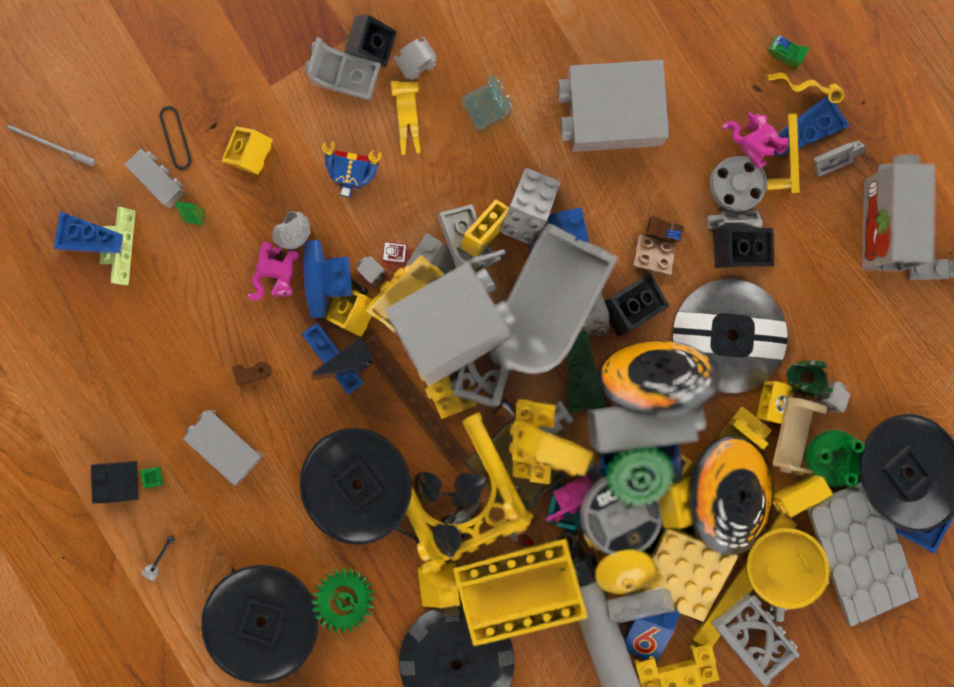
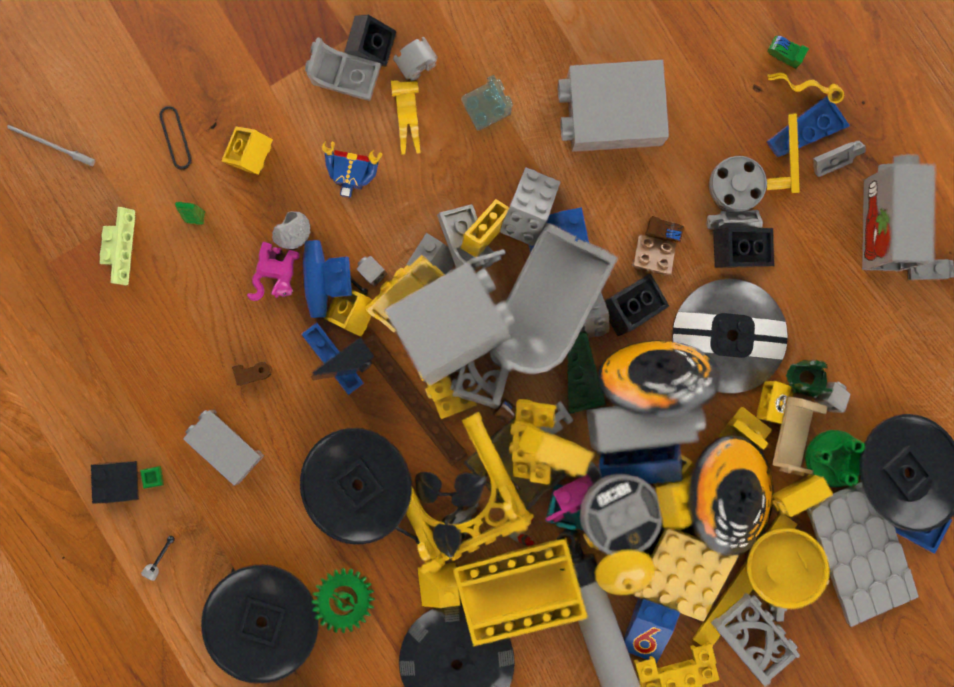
blue wing [54,211,124,254] -> none
light grey brick [124,149,186,208] -> none
clear pink brick [382,241,411,265] -> none
green gear [606,445,674,506] -> none
light grey brick [607,588,675,623] -> none
dark pink animal [722,112,789,169] -> none

